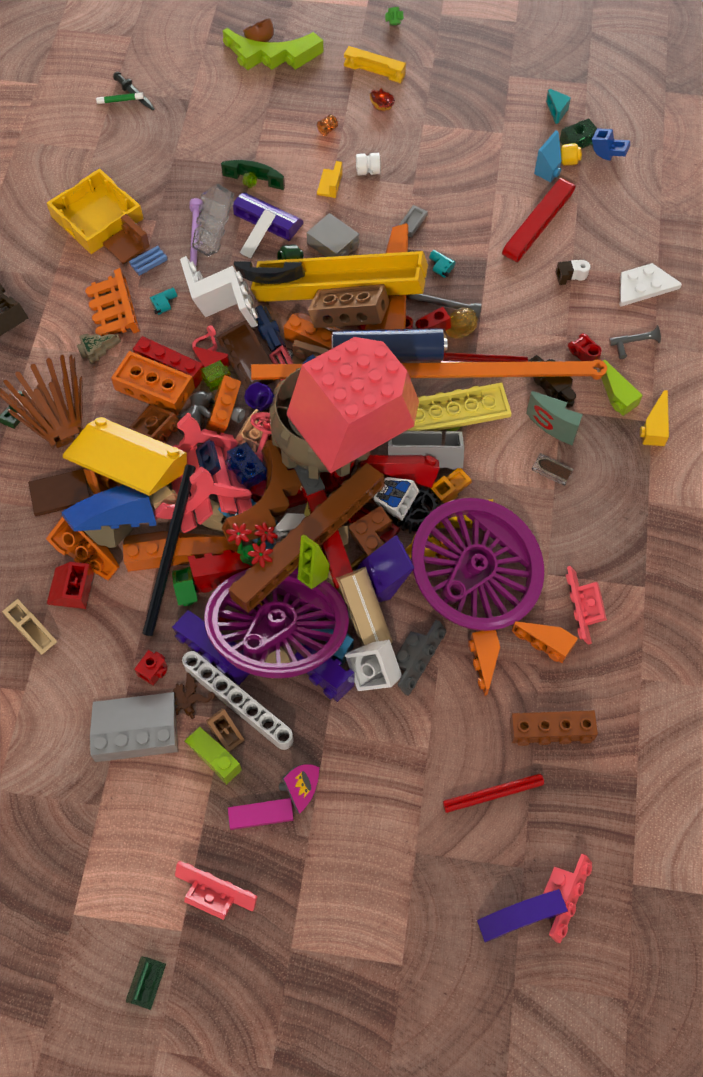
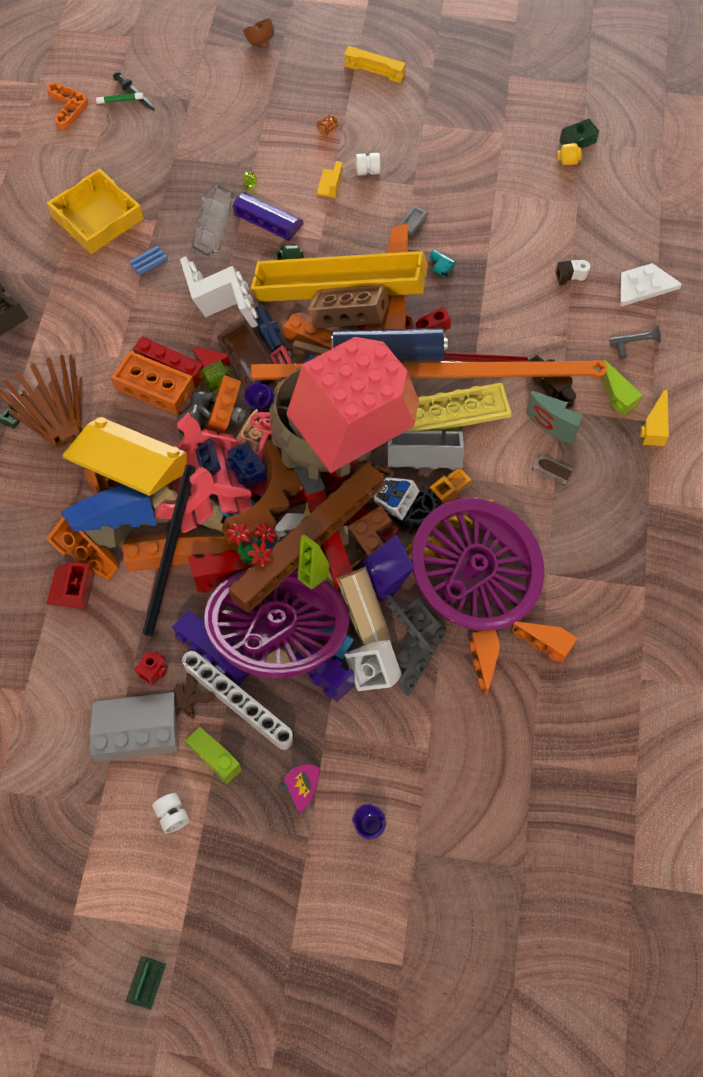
tan slope [2,599,57,655] -> none
reddish brown tile [28,469,90,517] -> none
dark tan rock [77,334,121,364] -> none
orange fence [85,268,140,336] -> none
dark orange bracket [103,214,150,264] -> none
dark orange plate [129,404,179,444] -> none
teal piece [150,288,177,315] -> none
green slope [172,567,198,606] -> none
coral bracket [175,861,257,920] -> none
lavender piece [189,198,203,266] -> none
coral piece [192,325,217,351] -> none
medium nougat slope [206,708,244,752] -> none
dark green slope [221,160,285,190] -> none
lime arch [223,28,324,70] -> none
dark pink tile [228,798,294,830] -> none
black slope [234,261,305,284] -> none
white sticker [240,209,276,258] -> none
light grey brick [307,213,360,257] -> none
red slope [360,455,440,488] -> none
clear red hair [370,88,395,111] -> none
bright green gear [385,7,404,26] -> none
dark grey piece [406,294,482,318] -> none
red axle [443,774,544,813] -> none
clear yellow piece [446,307,478,339] -> none
dark purple slope [477,889,568,943] -> none
red beam [502,178,576,262] -> none
dark orange brick [510,710,598,746] -> none
dark azure slope [534,130,562,183] -> none
coral bracket [543,854,592,943] -> none
teal slope [546,89,571,124] -> none
coral bracket [566,566,607,645] -> none
red piece [568,333,602,361] -> none
blue brick [592,128,630,161] -> none
none -> orange beam [47,82,88,130]
none -> white wheel [152,793,190,834]
none -> dark purple hair [352,804,387,840]
none -> dark grey bracket [386,594,441,654]

